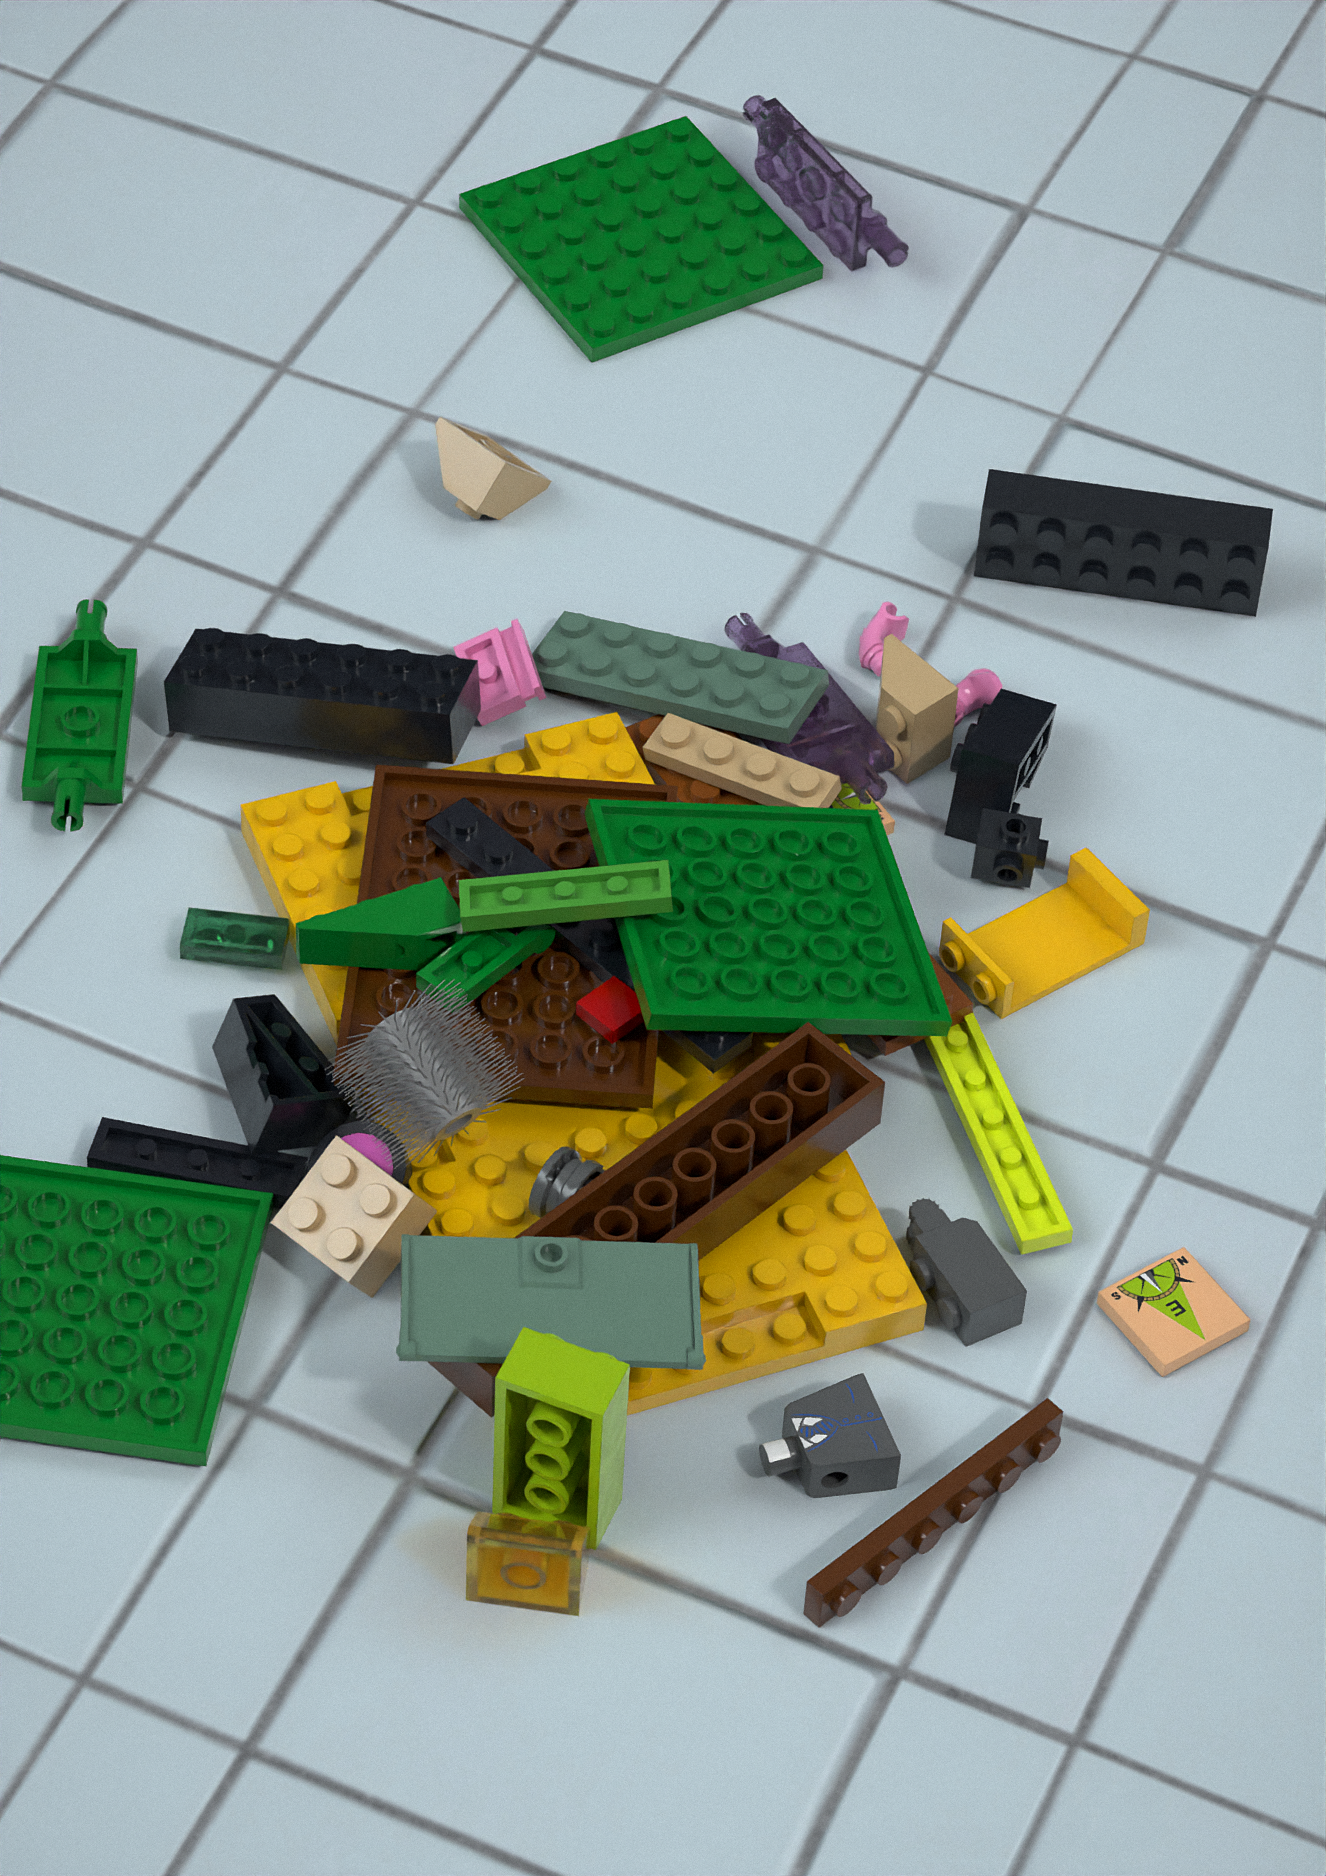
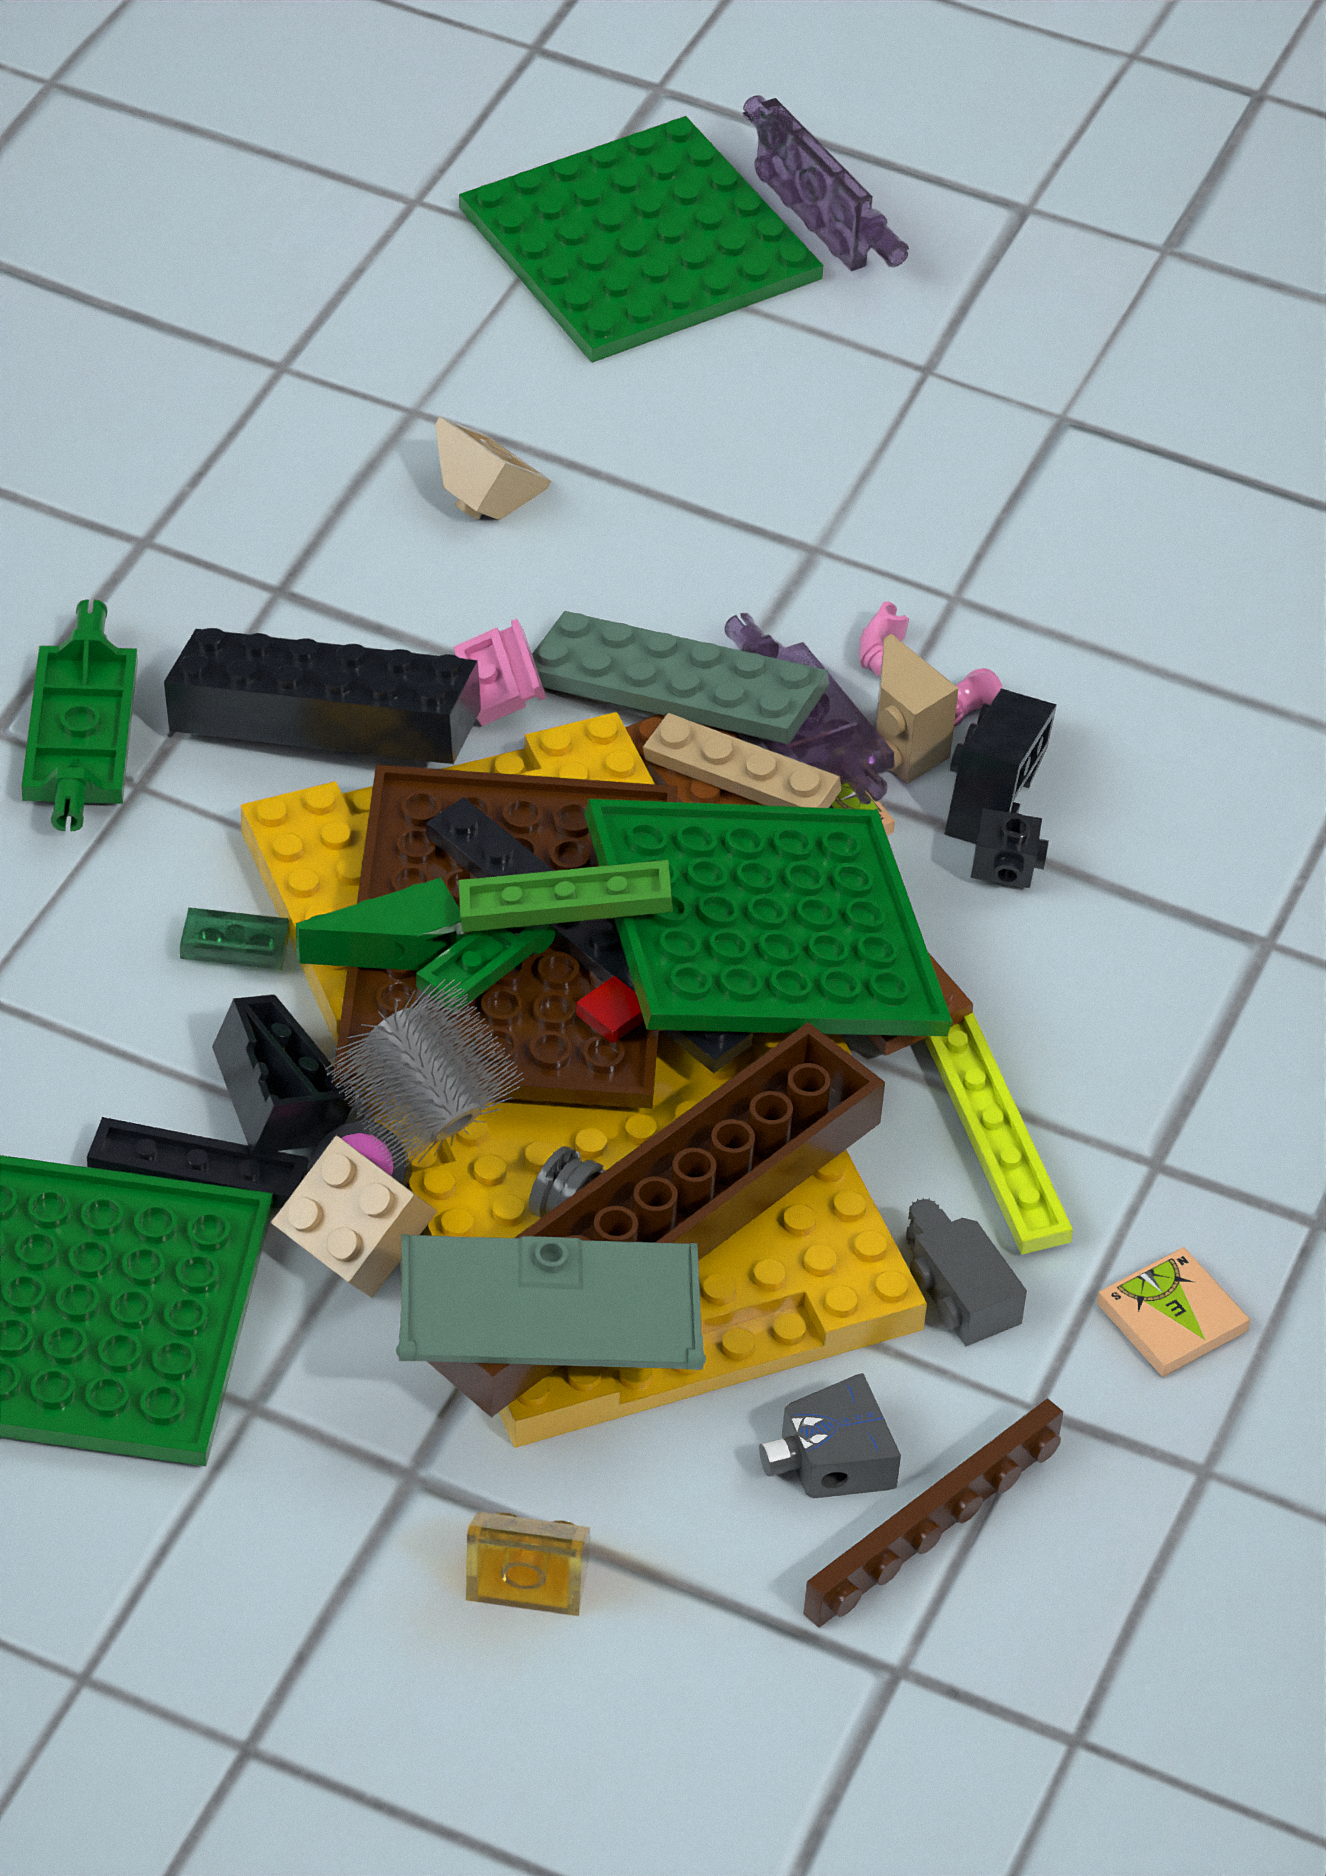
lime brick [492,1327,630,1550] -> none
yellow panel [939,847,1150,1019] -> none
black brick [974,469,1273,617] -> none

